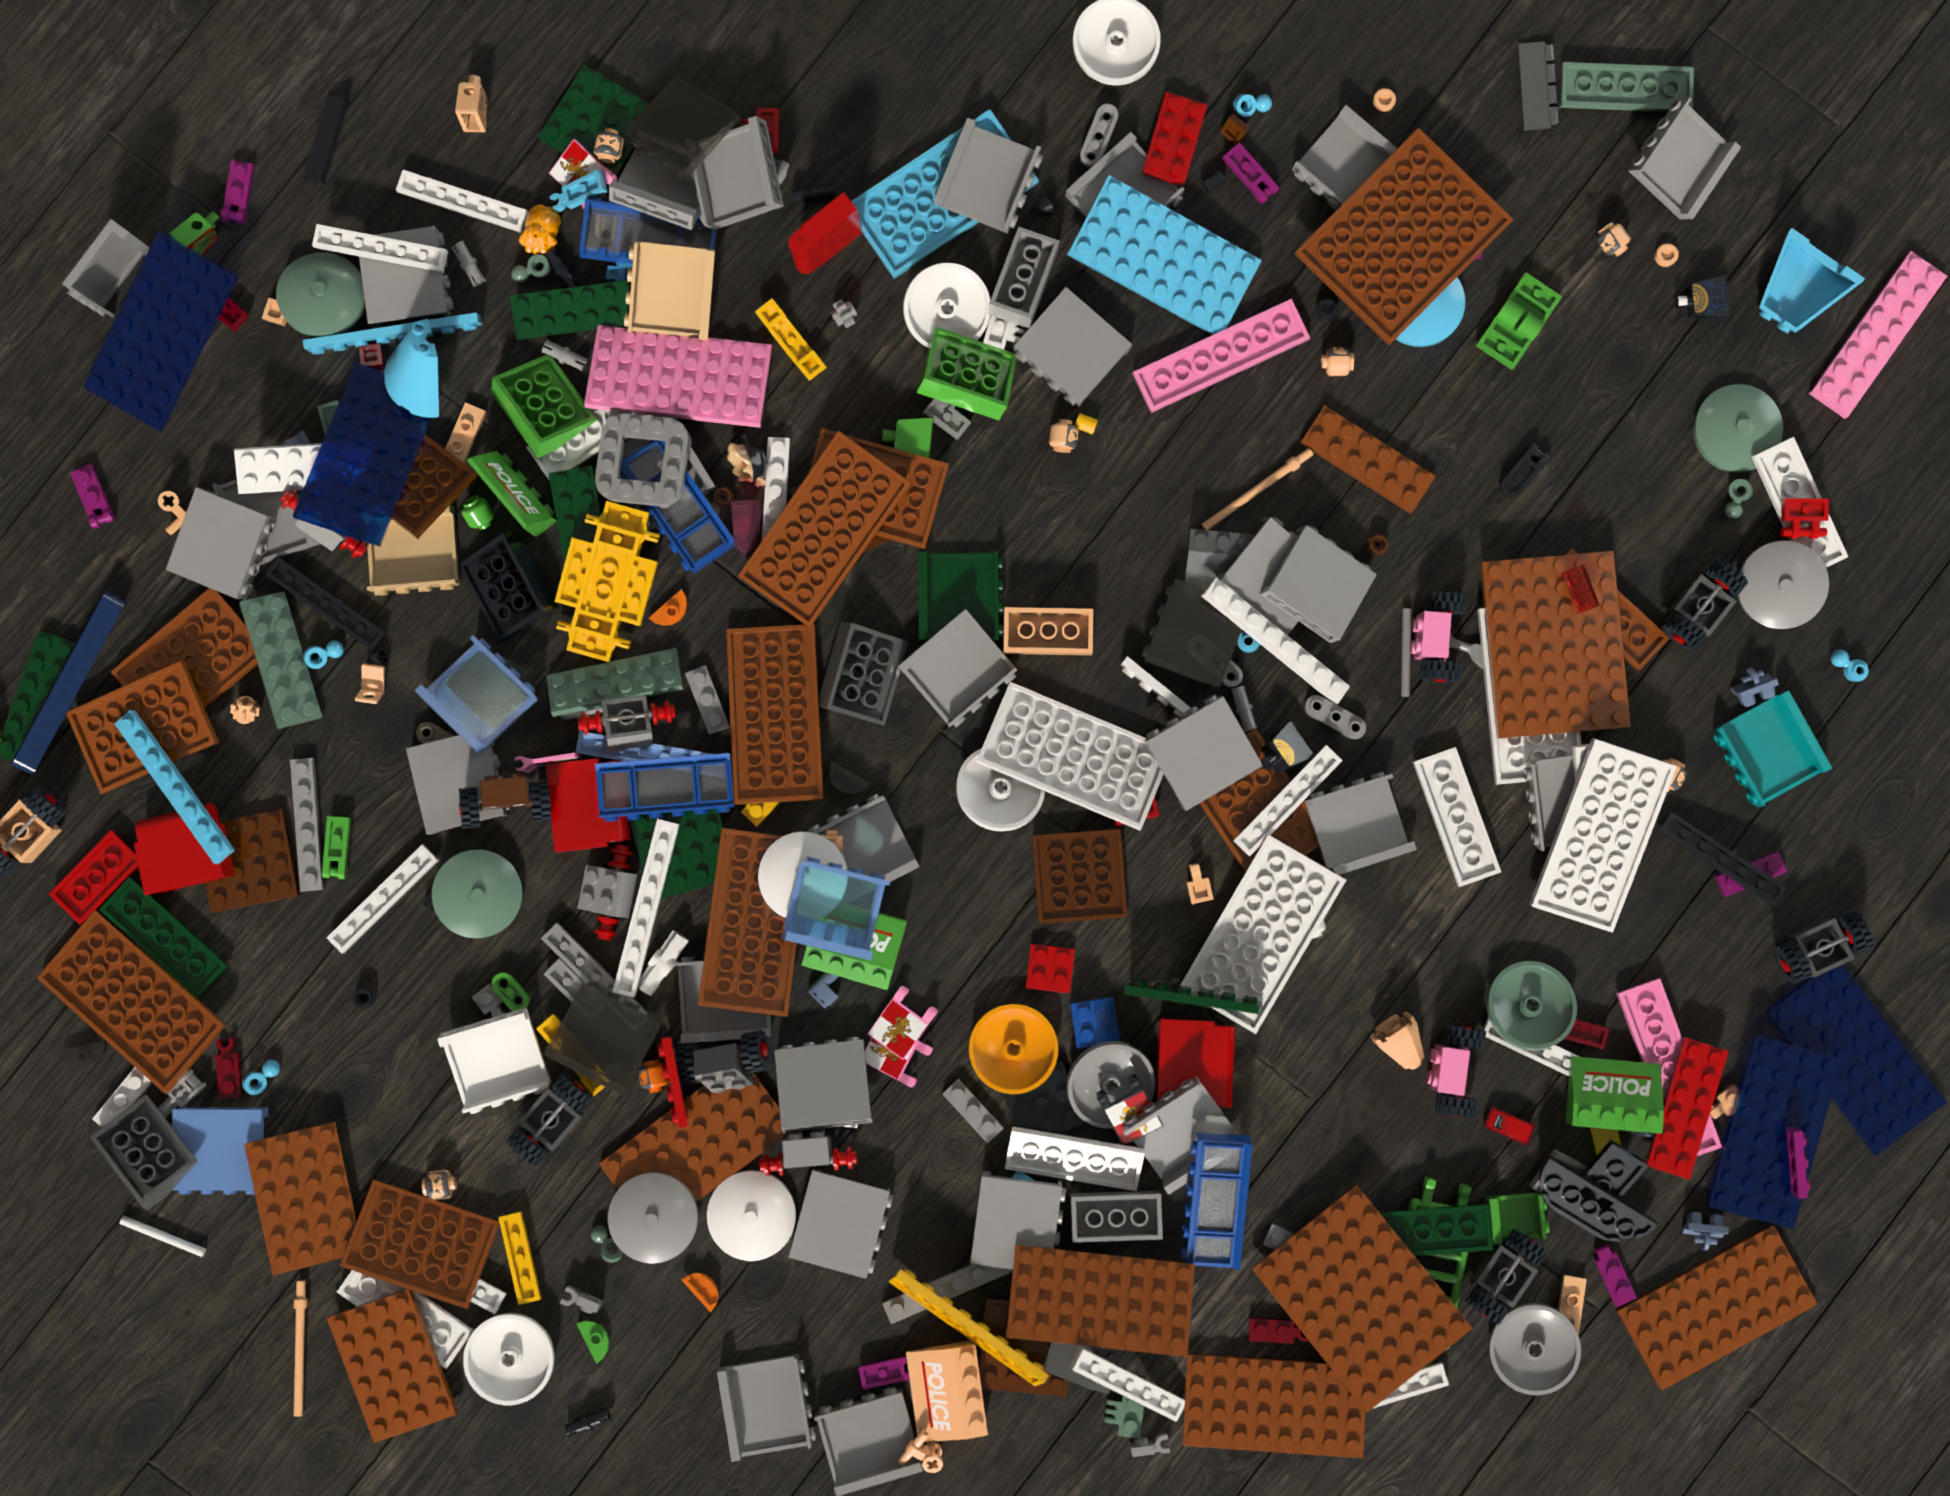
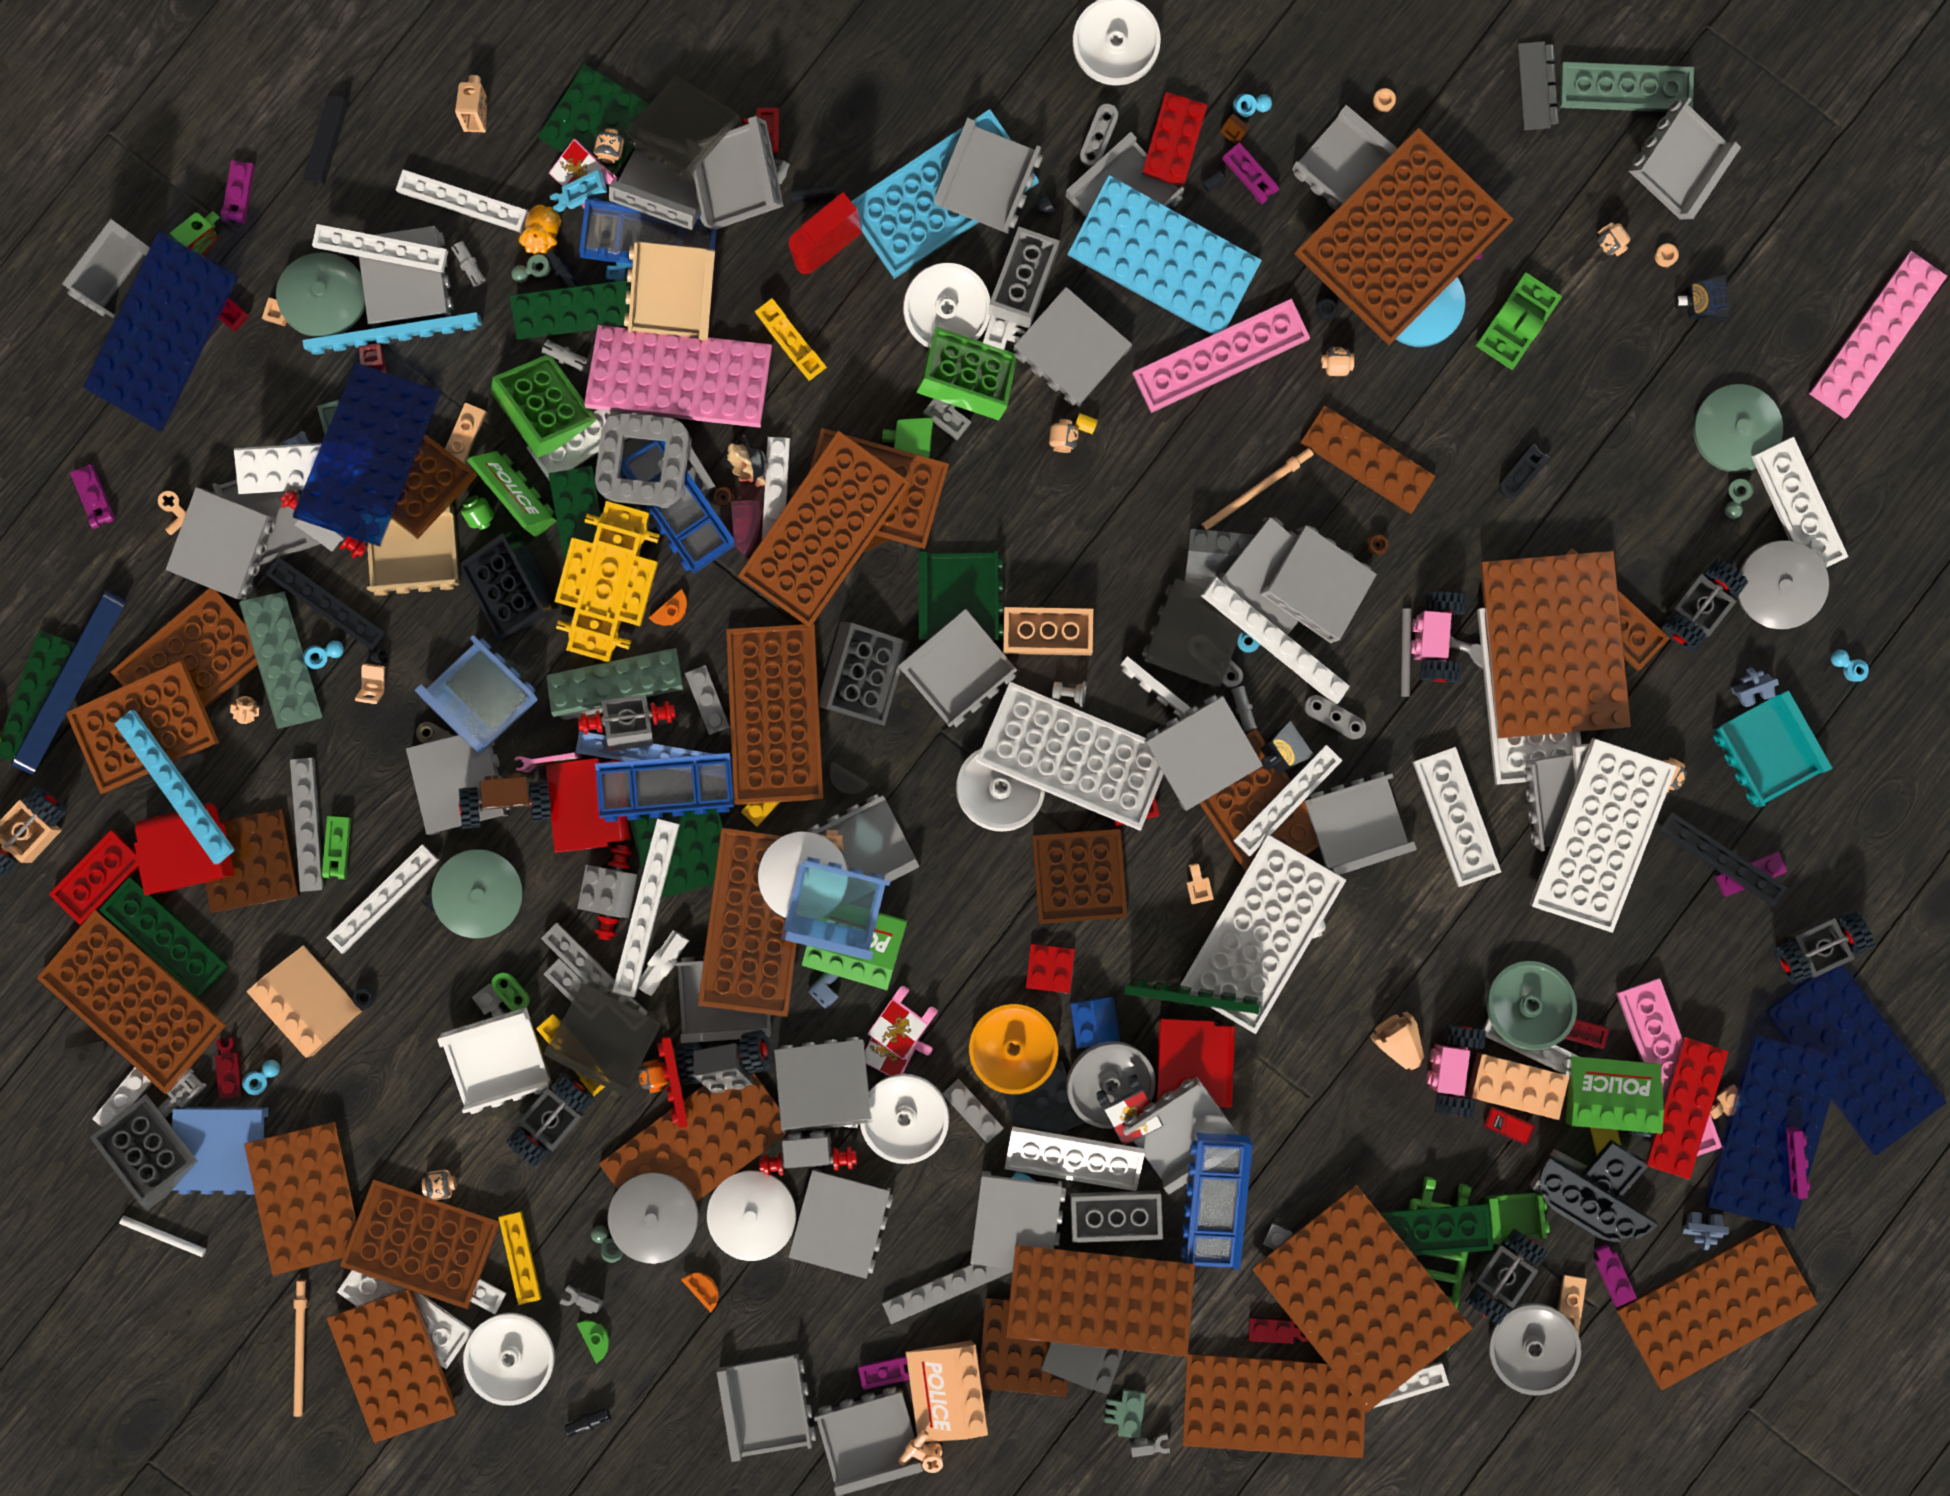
medium azure cone [384,319,439,418] -> none
light grey gear [830,299,857,328] -> none
yellow plate [889,1269,1049,1386] -> none
white plate [1069,1347,1185,1422] -> none
clear red plate [1562,564,1600,614] -> none
medium azure cone [1759,228,1865,334] -> none
red plate [1781,498,1829,539] -> none
none -> light nougat slope [247,945,363,1058]
none -> white dish [860,1074,949,1164]
none -> light grey piece [1052,681,1087,707]
none -> light nougat brick [1466,1052,1569,1120]

